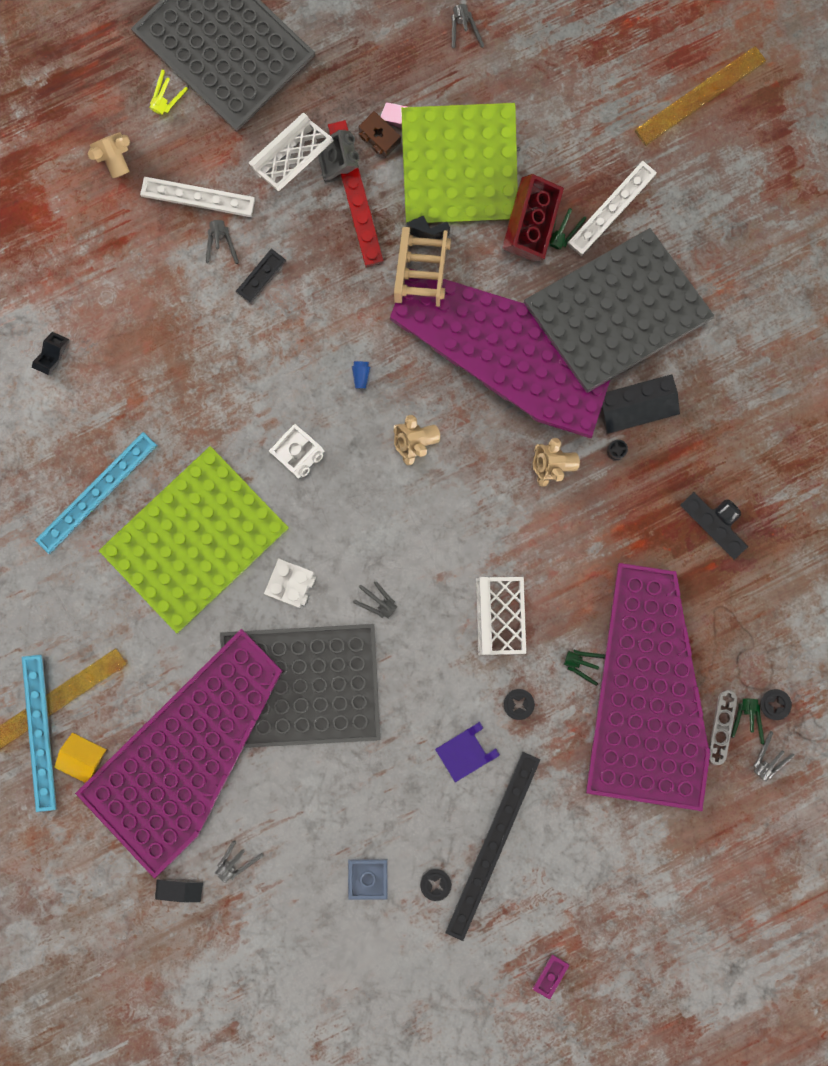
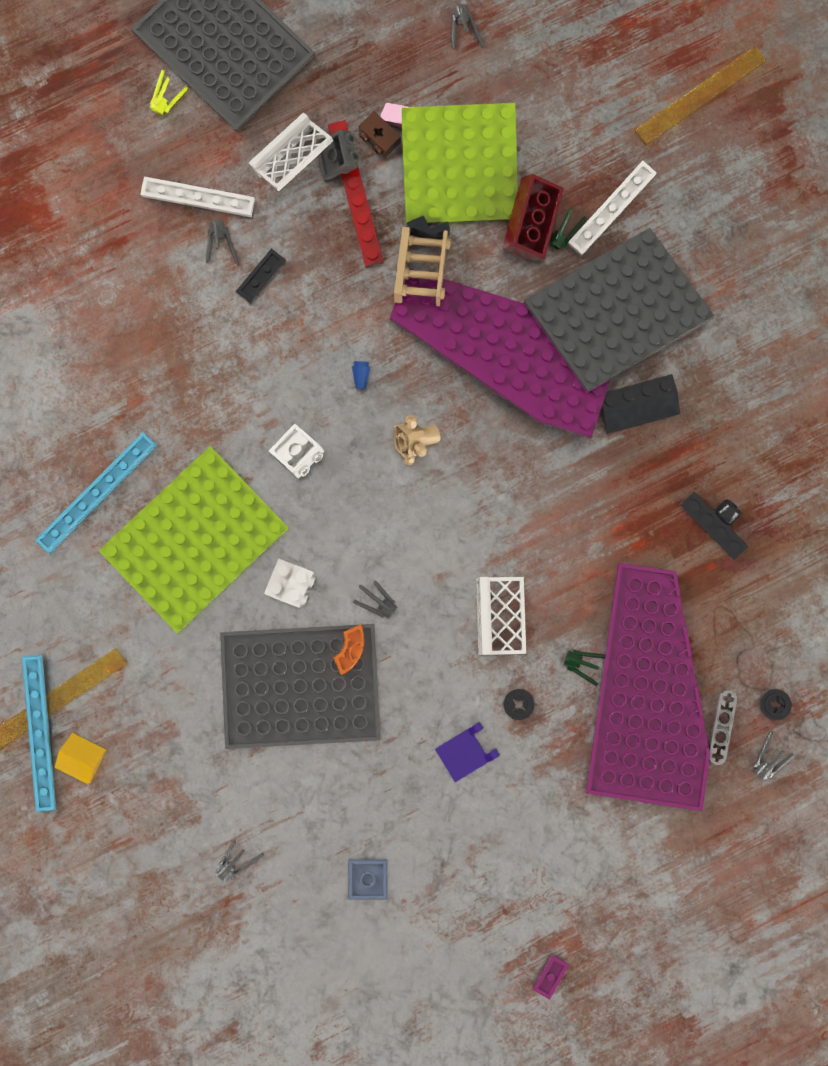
black slope [31,332,69,375] -> none
magenta wing [75,629,283,879] -> none
tan piece [88,132,130,179] -> none
black slope [155,879,203,903] -> none
black gear [420,869,452,901] -> none
black plate [445,751,541,941] -> none
tan piece [532,438,580,487] -> none
black wheel [607,439,628,461] -> none
dark green plant [731,698,765,745] -> none
none -> orange tile [334,624,364,676]

